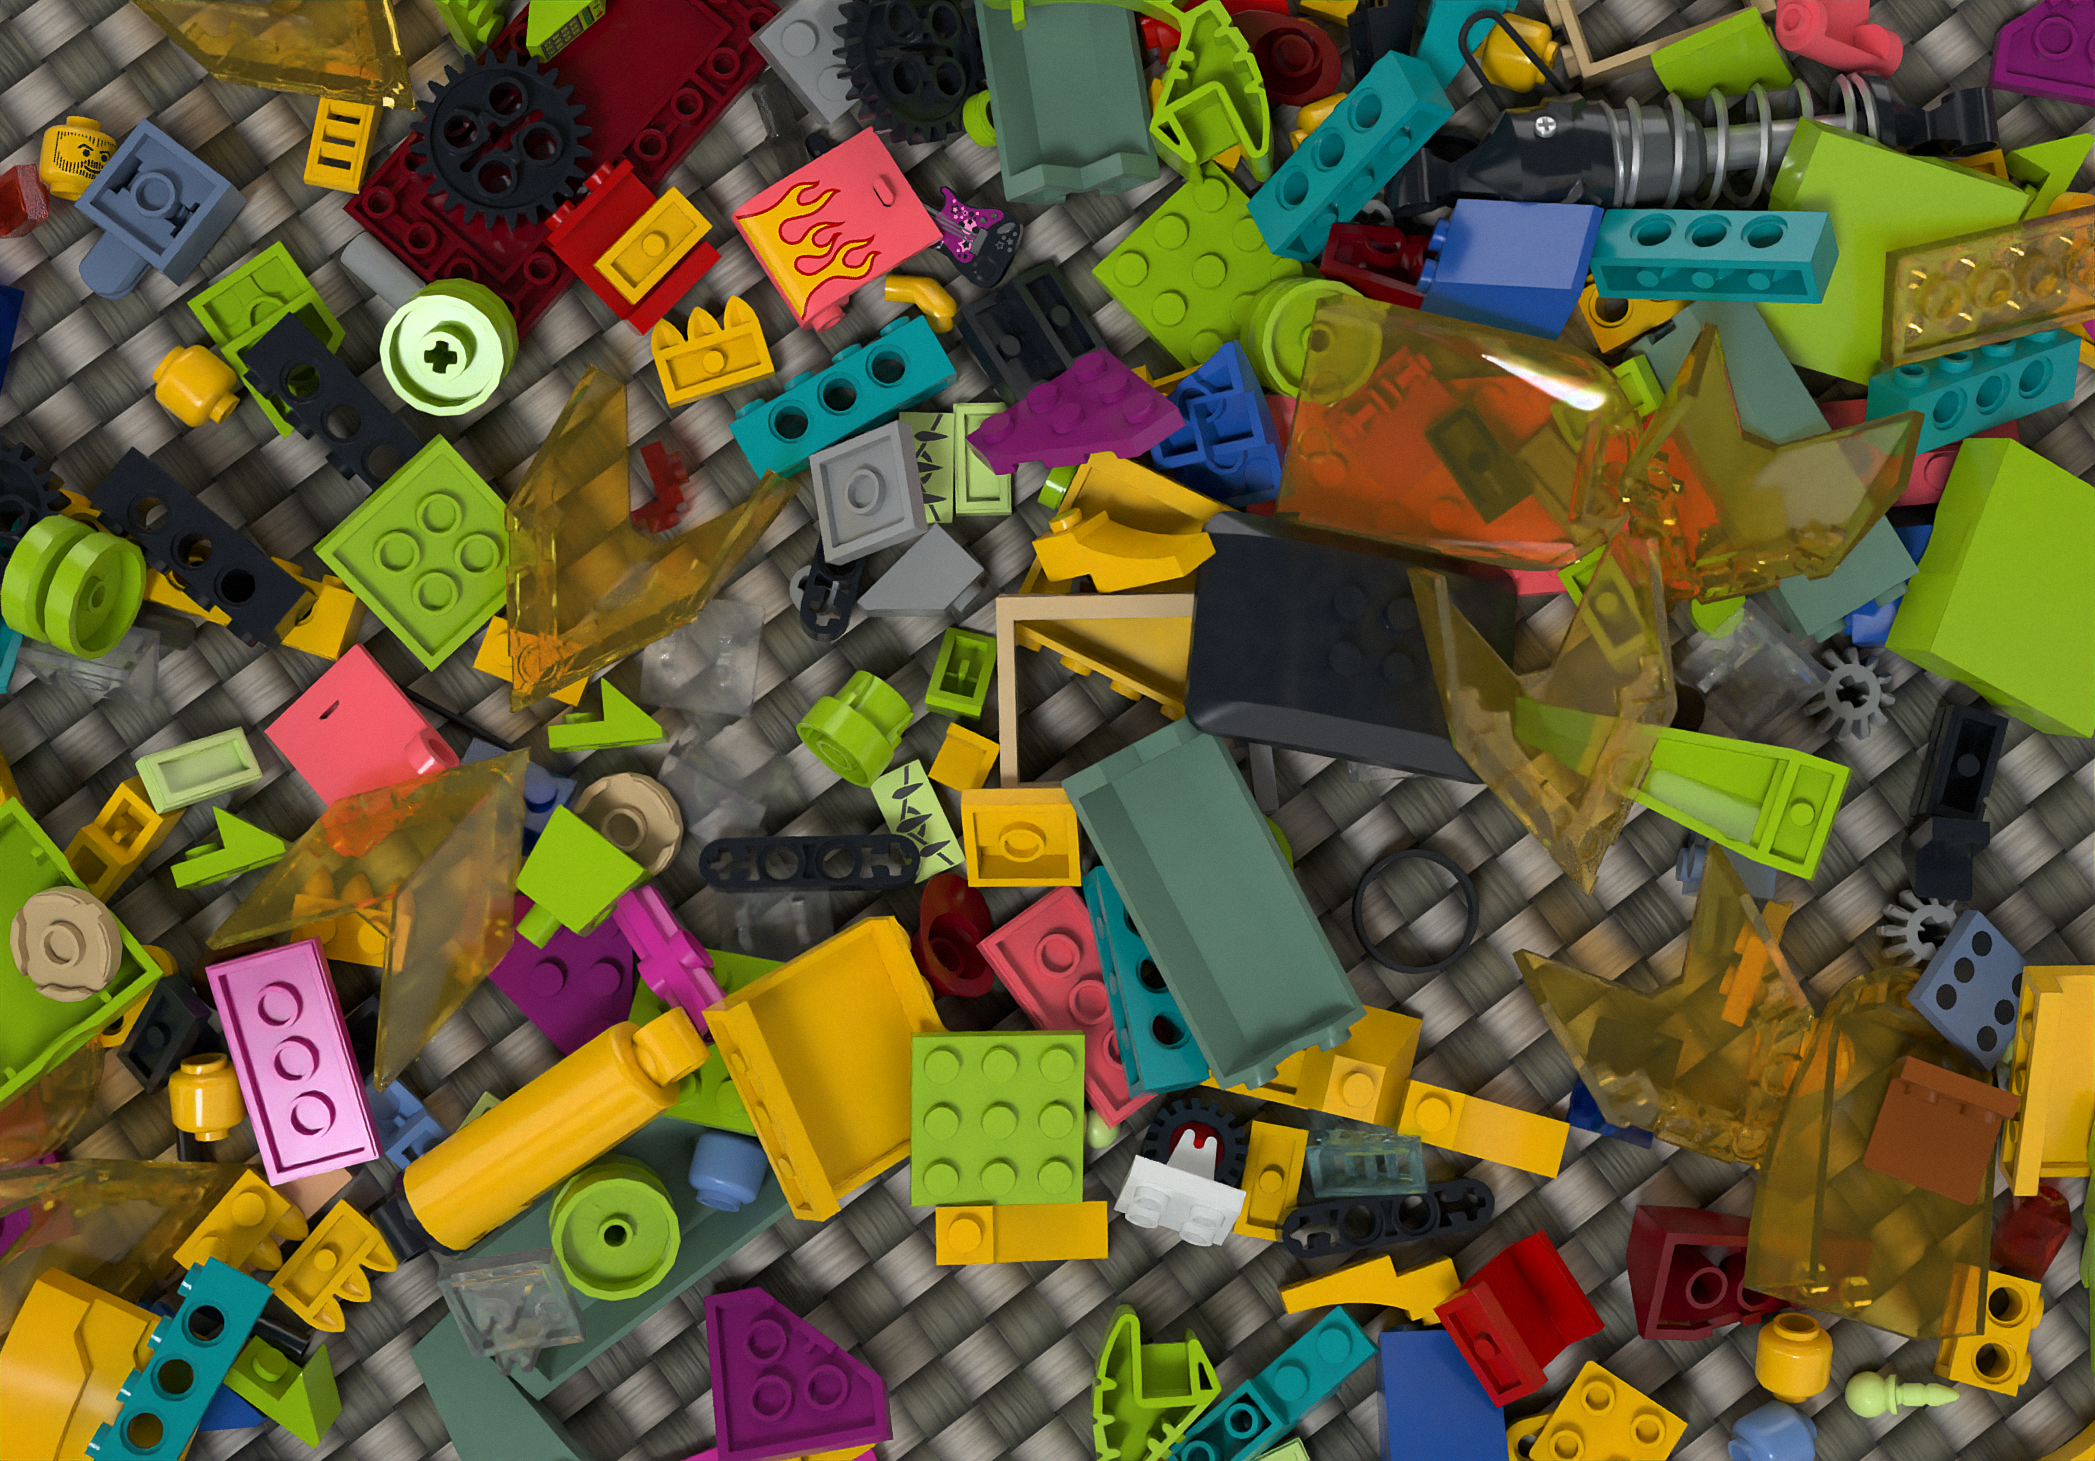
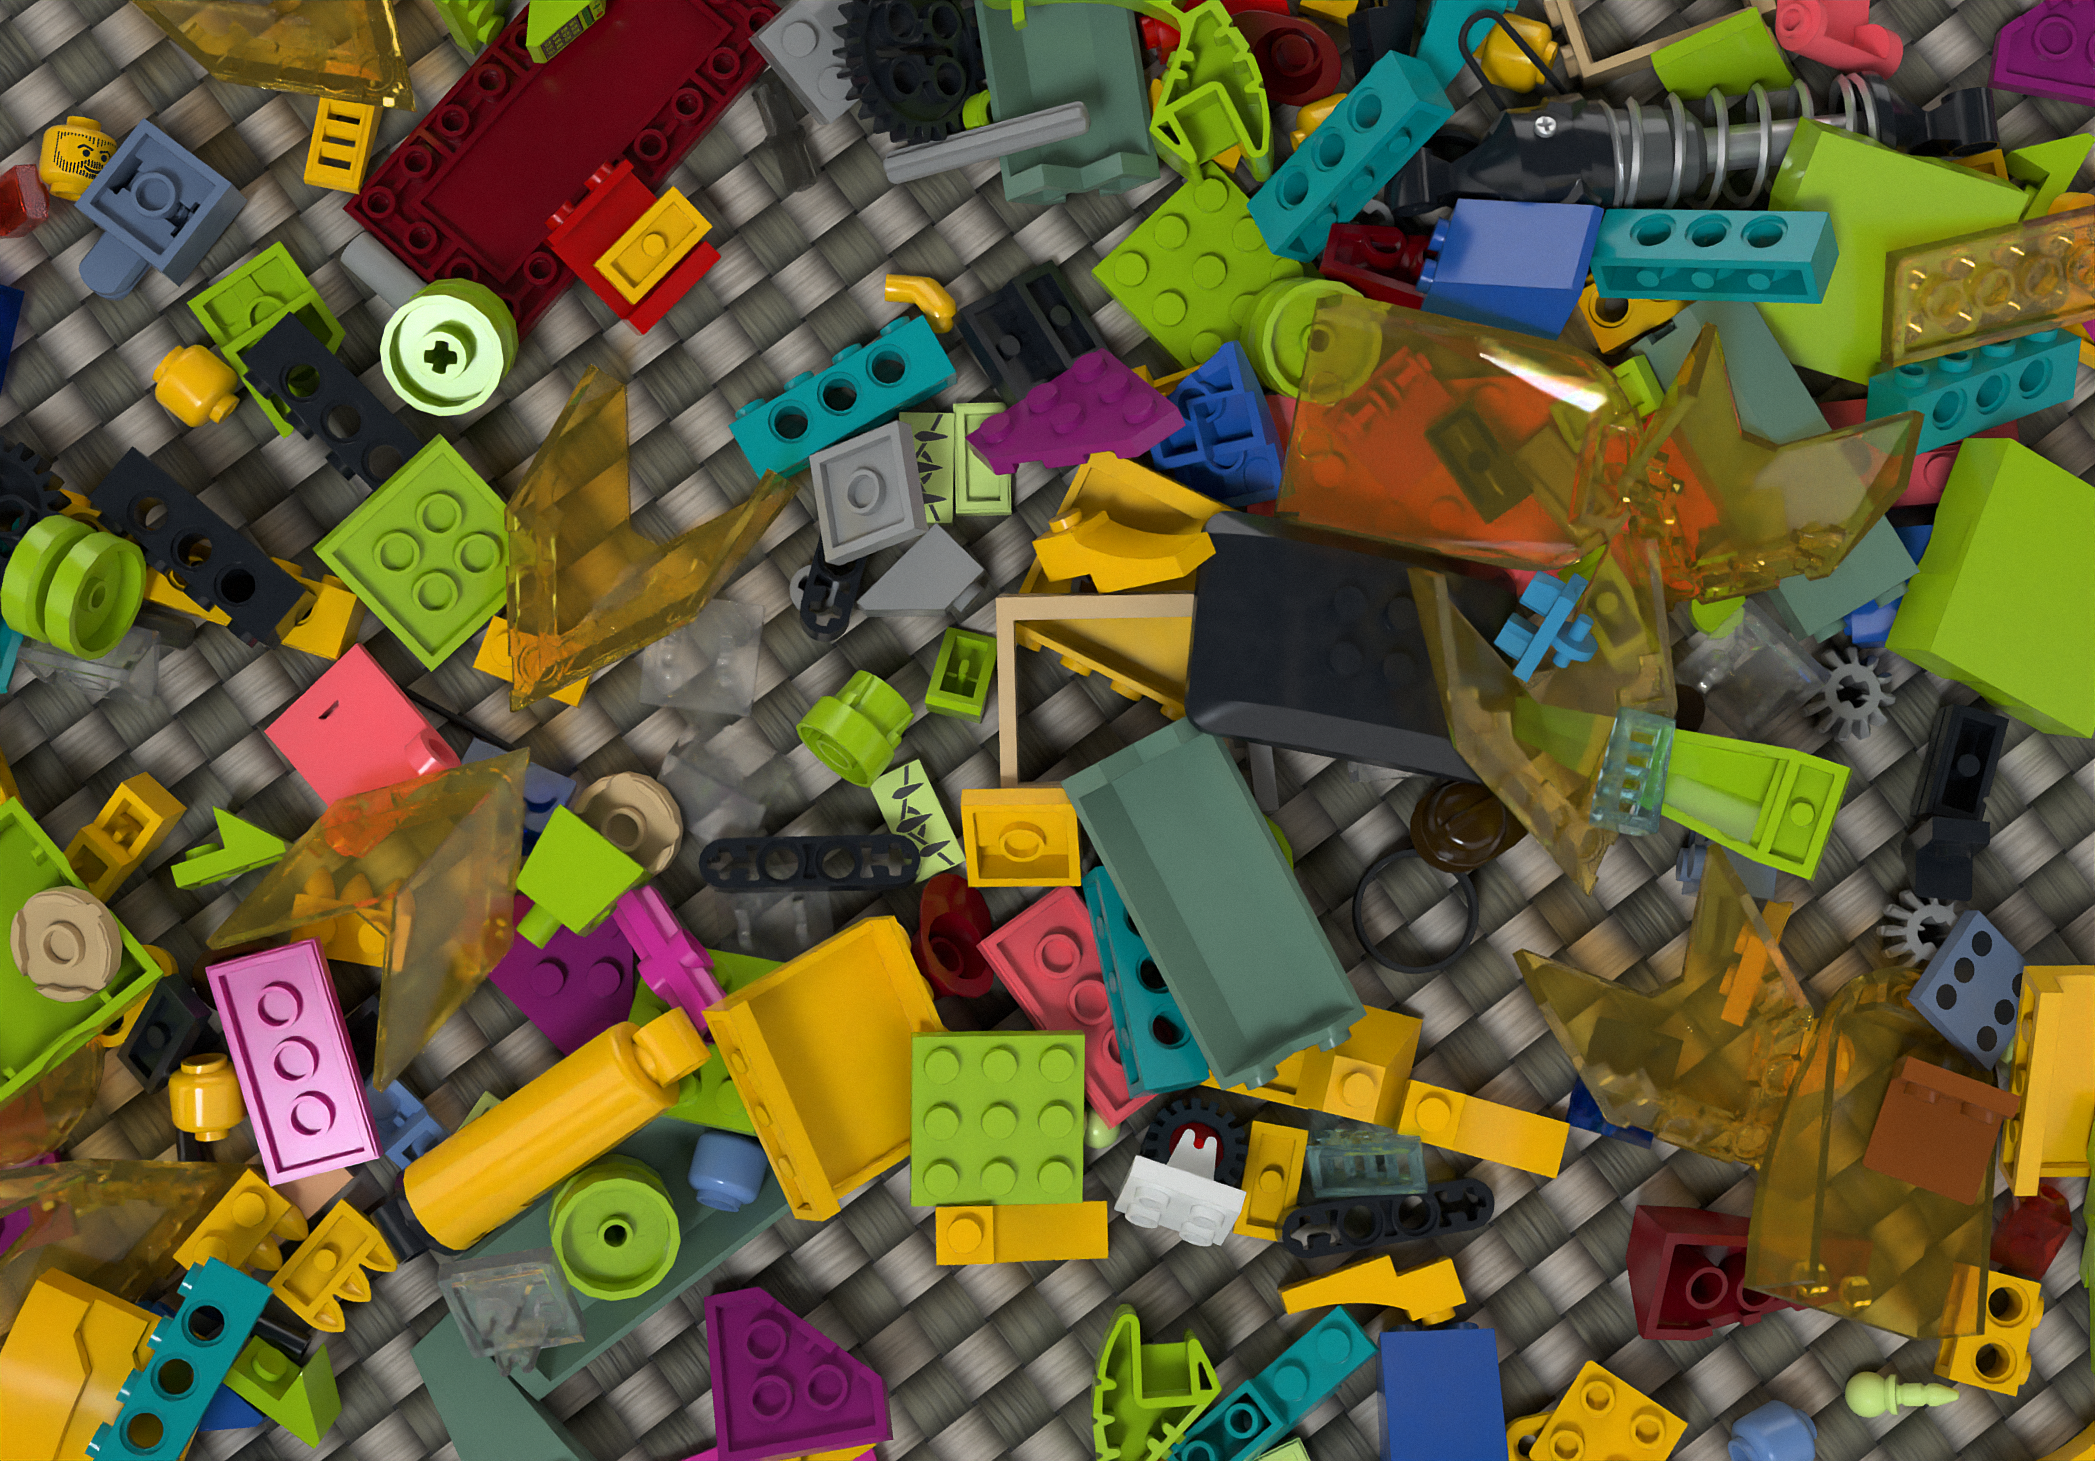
yellowish green tile [135,726,264,815] -> none
black gear [410,49,593,233] -> none
lime slope [548,677,669,753] -> none
clear red bracket [629,440,691,534] -> none
yellow plate [651,295,776,409] -> none
coral door [731,126,943,333] -> none
piece [805,133,1023,289] -> none
yellow panel [928,722,1000,794] -> none
lime tile [1037,464,1081,511] -> none
red panel [1433,1229,1605,1408] -> none
yellow head [1755,1312,1833,1403] -> none
none -> light grey axle [883,101,1091,184]
none -> dark brown piece [1410,770,1533,873]
none -> dark azure hips [1494,570,1598,683]
none -> clear light blue slope [1588,707,1676,836]

